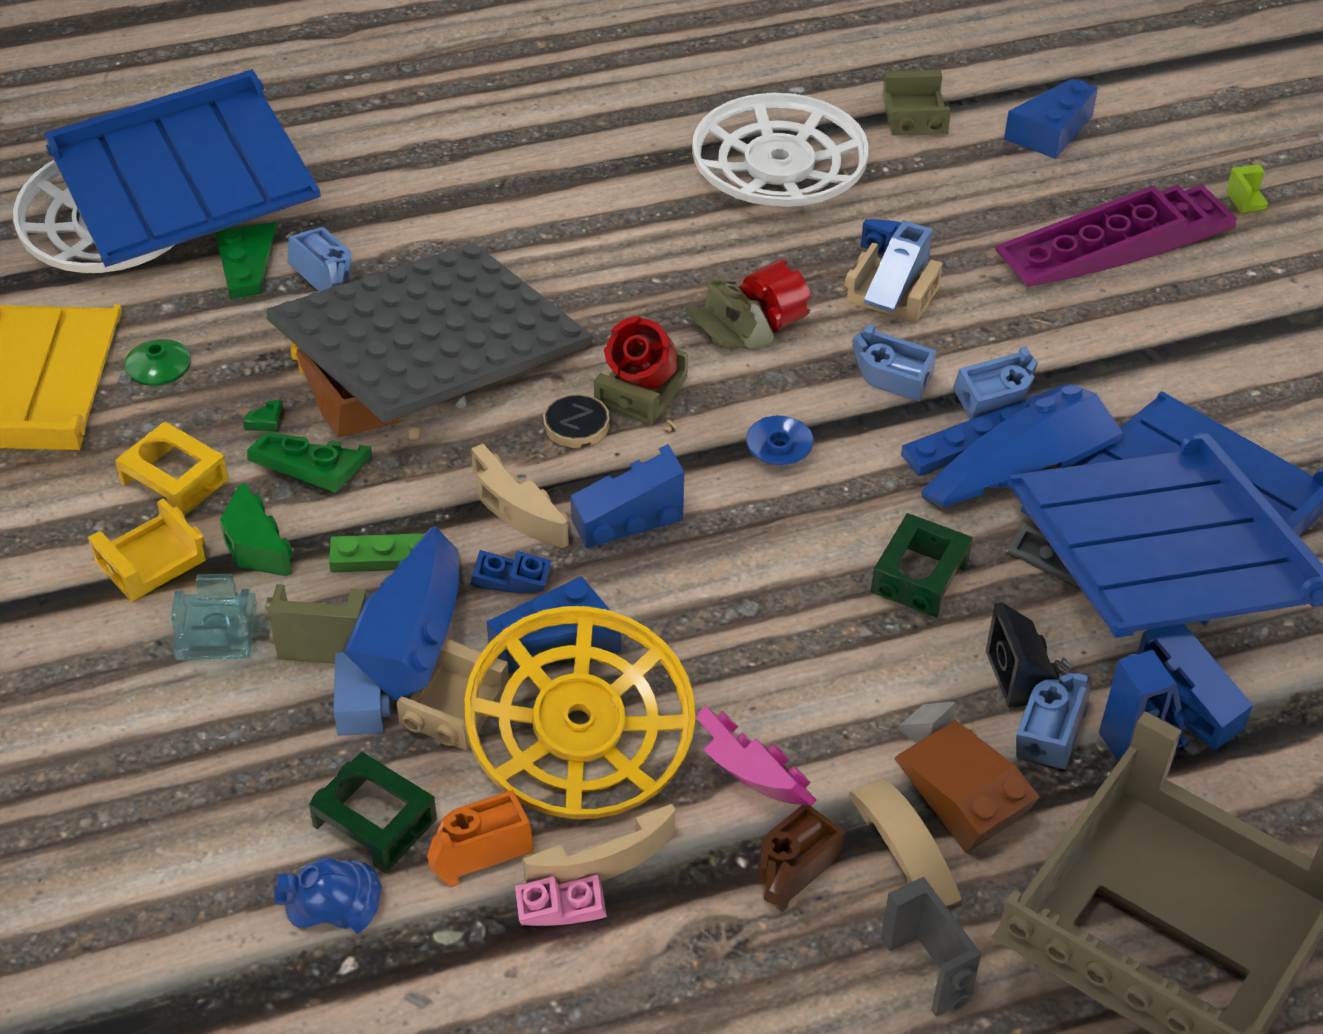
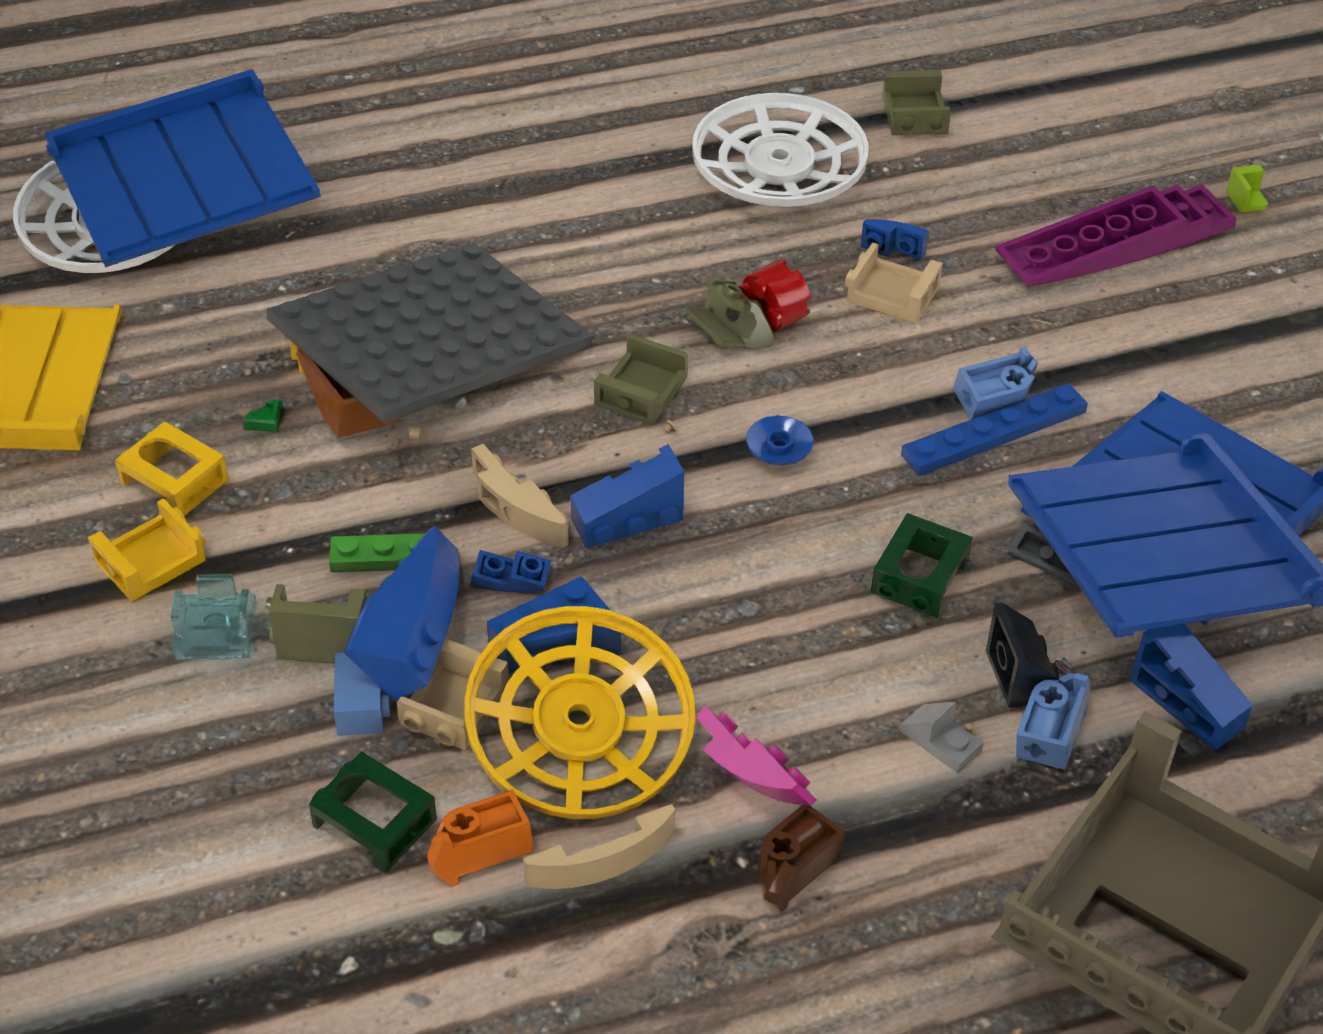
green dish [125,339,191,386] -> none
green wing [216,222,278,299] -> none
green slope [220,483,294,576] -> none
green wing [247,432,372,493] -> none
blue helmet [274,857,382,934] -> none
medium blue piece [287,227,351,292] -> none
bright pink slope [515,874,607,926] -> none
tile [543,394,610,448] -> none
red brick [604,316,678,390] -> none
tan slope [849,779,962,910] -> none
medium blue piece [852,324,936,401] -> none
slope [864,220,933,312] -> none
dark grey panel [881,876,981,1016] -> none
dark orange slope [895,720,1040,853] -> none
blue wedge [921,385,1123,508] -> none
blue wedge [1004,78,1098,159] -> none
blue wedge [1099,650,1188,762] -> none

